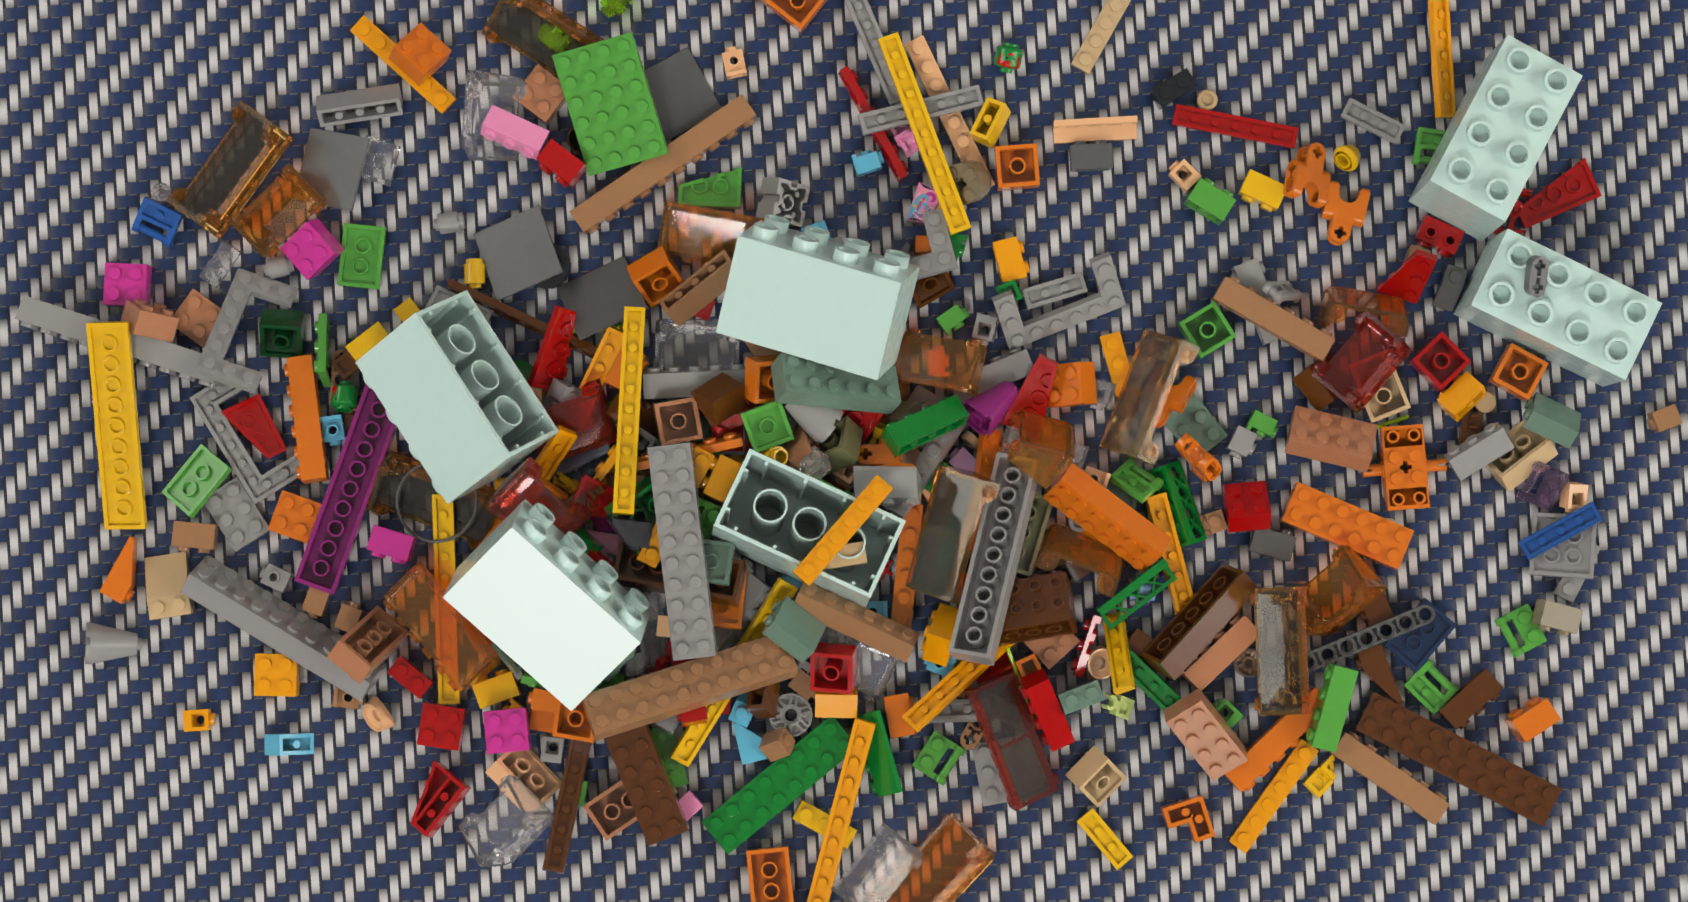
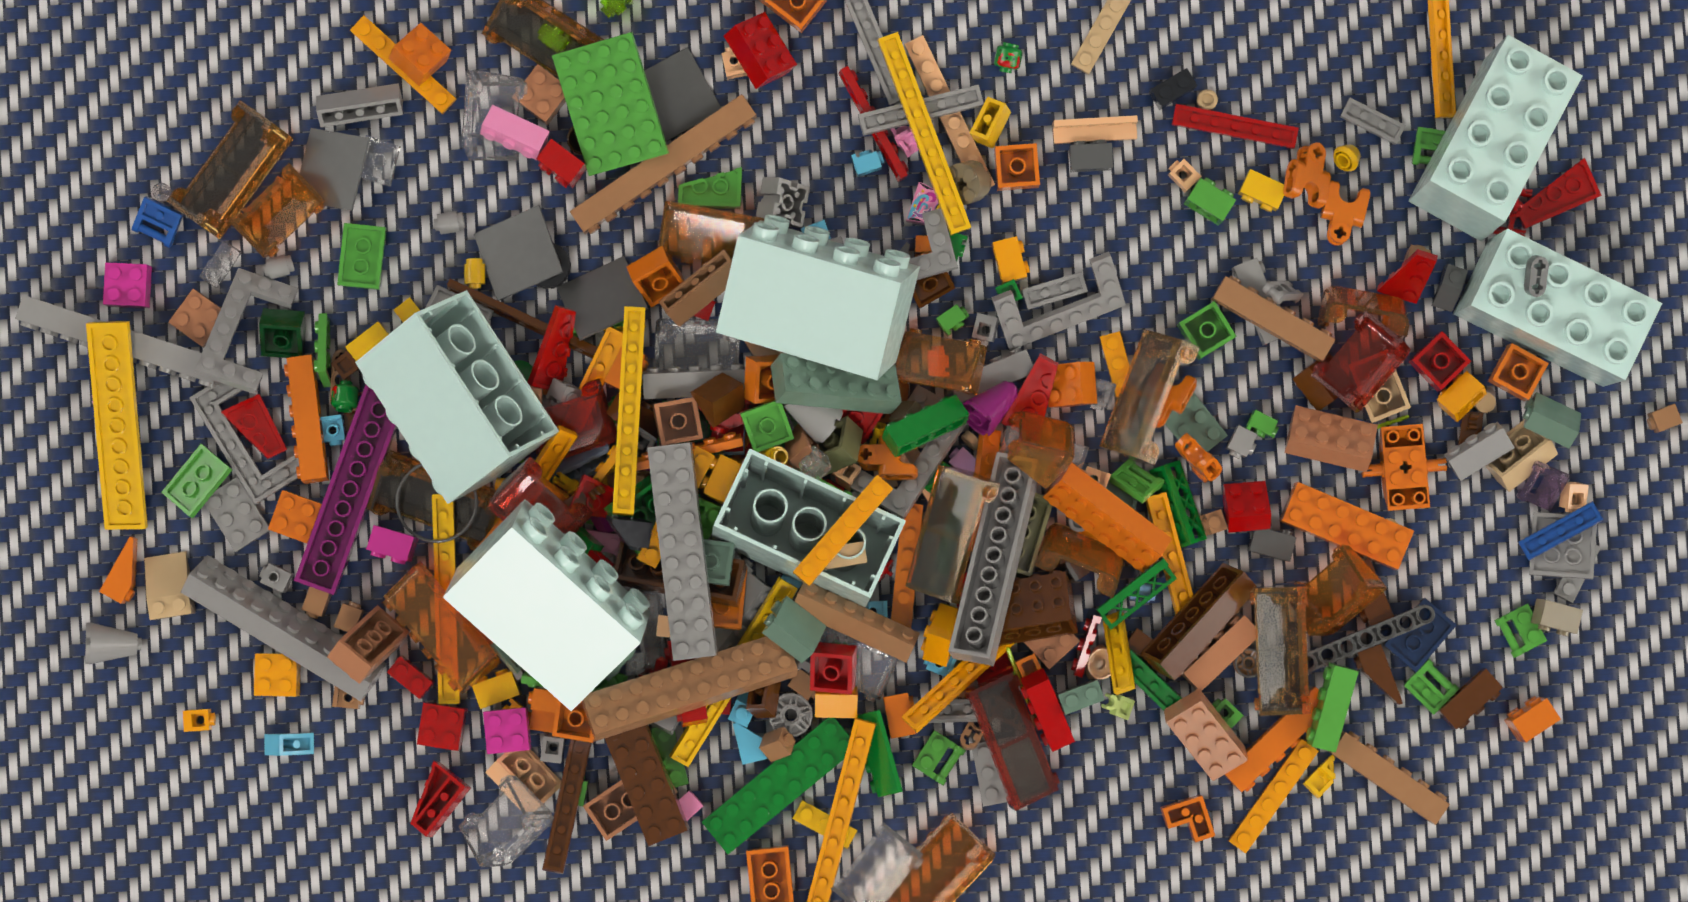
nougat brick [121,298,179,342] -> none
medium nougat brick [171,521,219,554] -> none
dark pink brick [280,218,345,280] -> none
light nougat piece [362,695,396,732] -> none
light grey slope [853,466,922,507] -> none
tan slope [1065,745,1127,808] -> none
yellow plate [1077,808,1133,870] -> none
reddish brown brick [1352,691,1562,826] -> none
red brick [1413,215,1465,258] -> none
none -> red brick [724,12,797,89]

